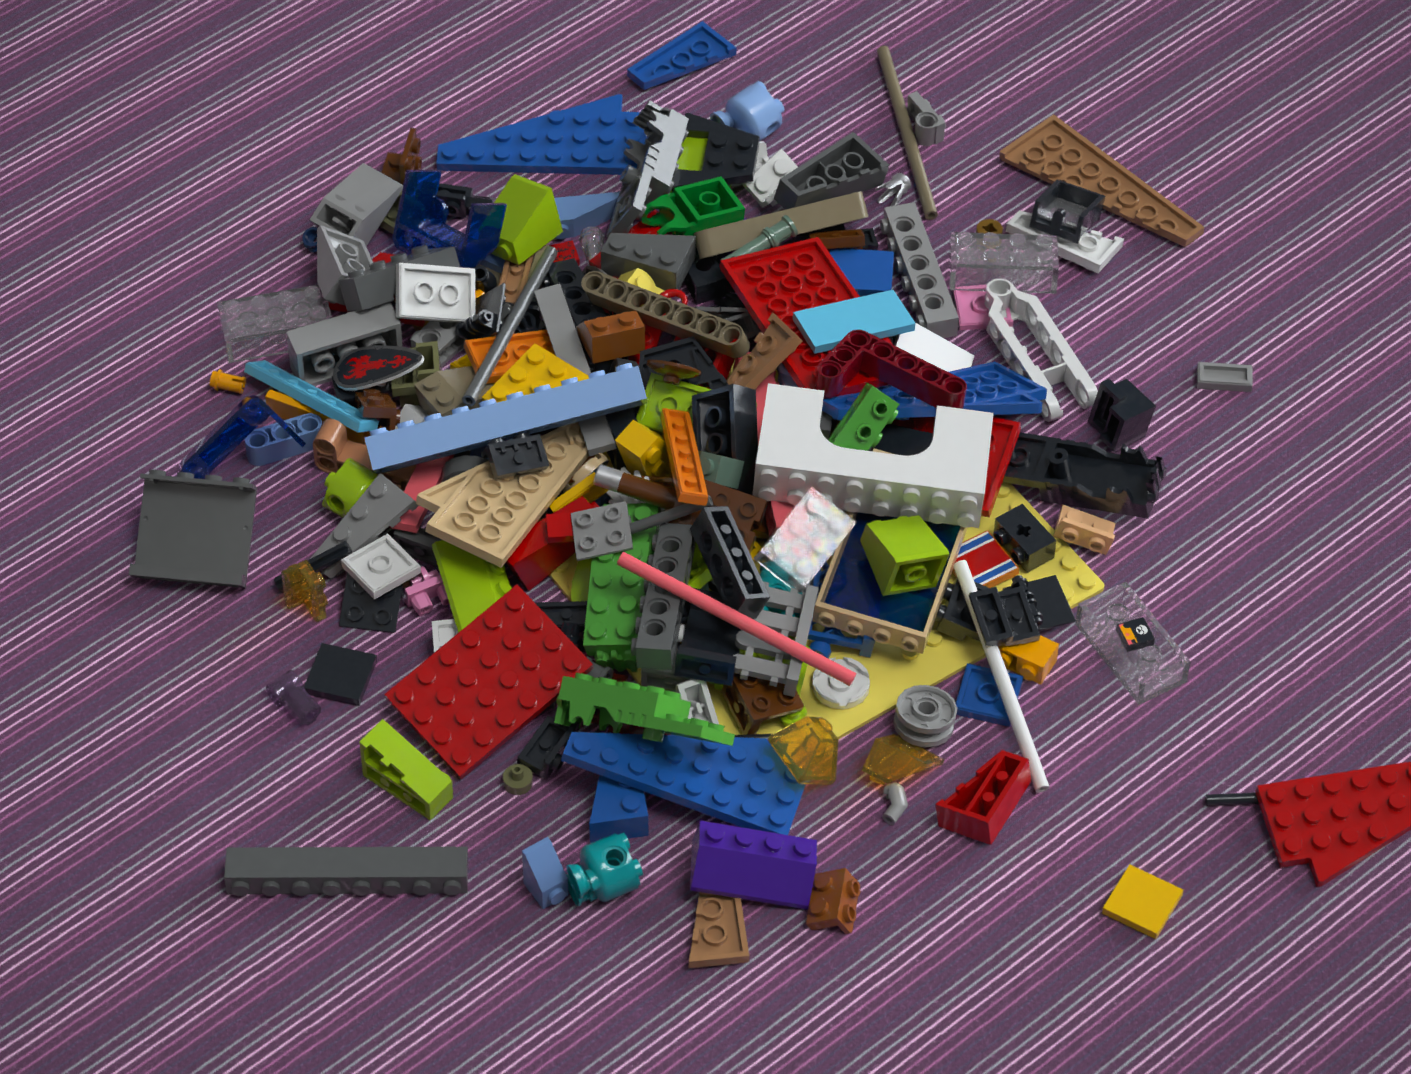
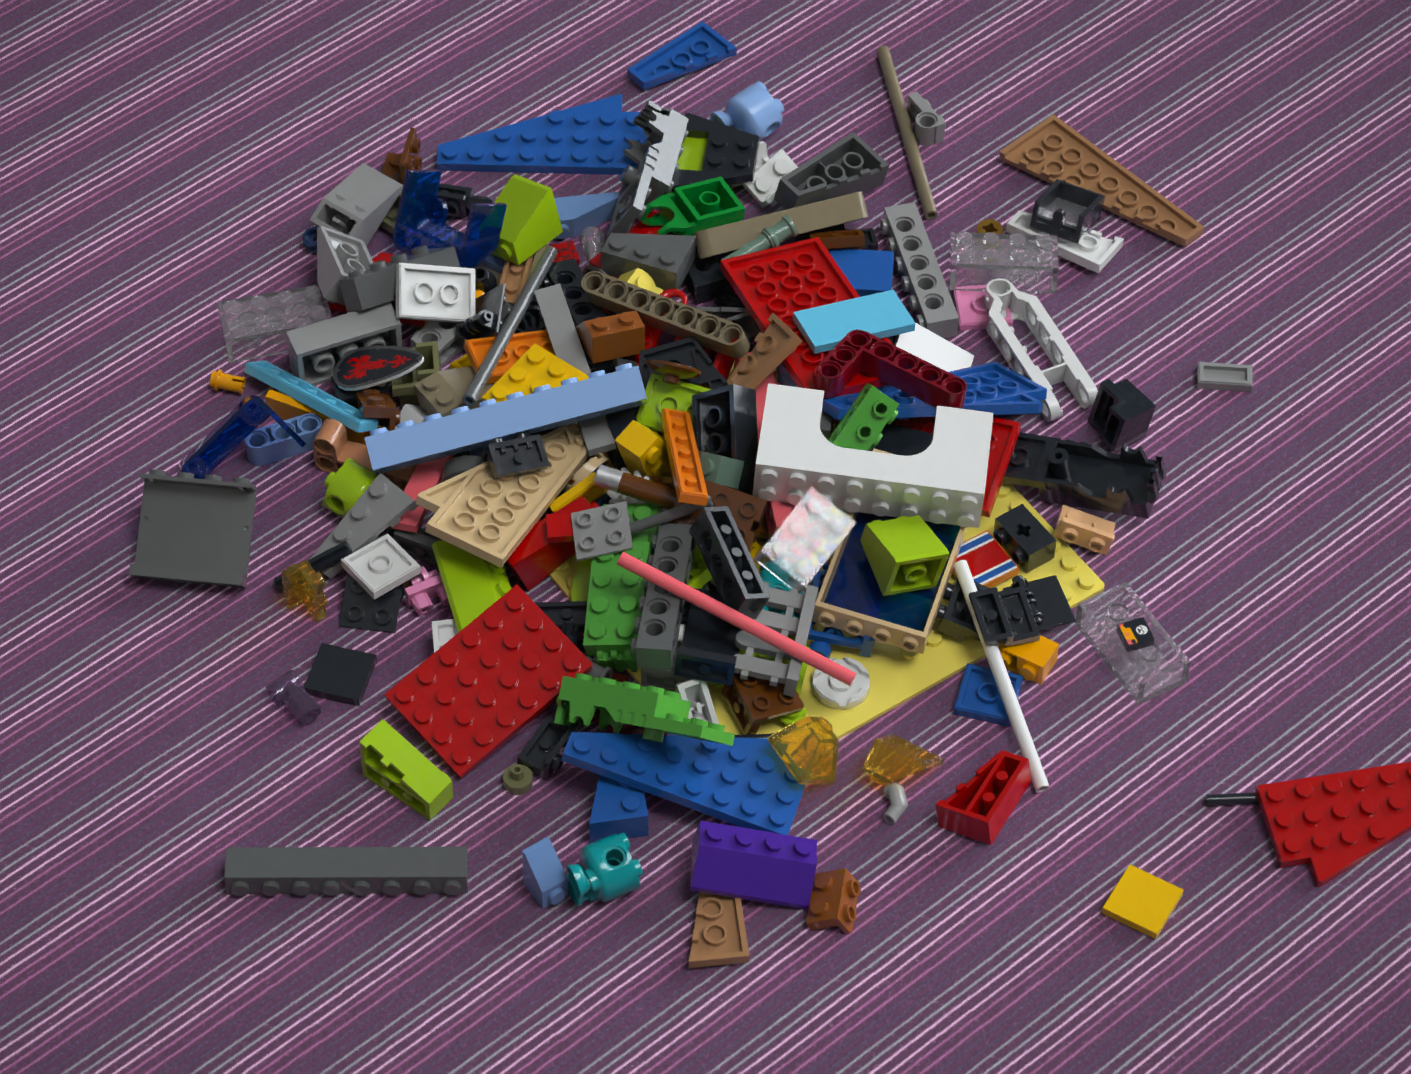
flat silver piece [875,173,911,206] -> none
light grey wheel [893,685,957,747] -> none

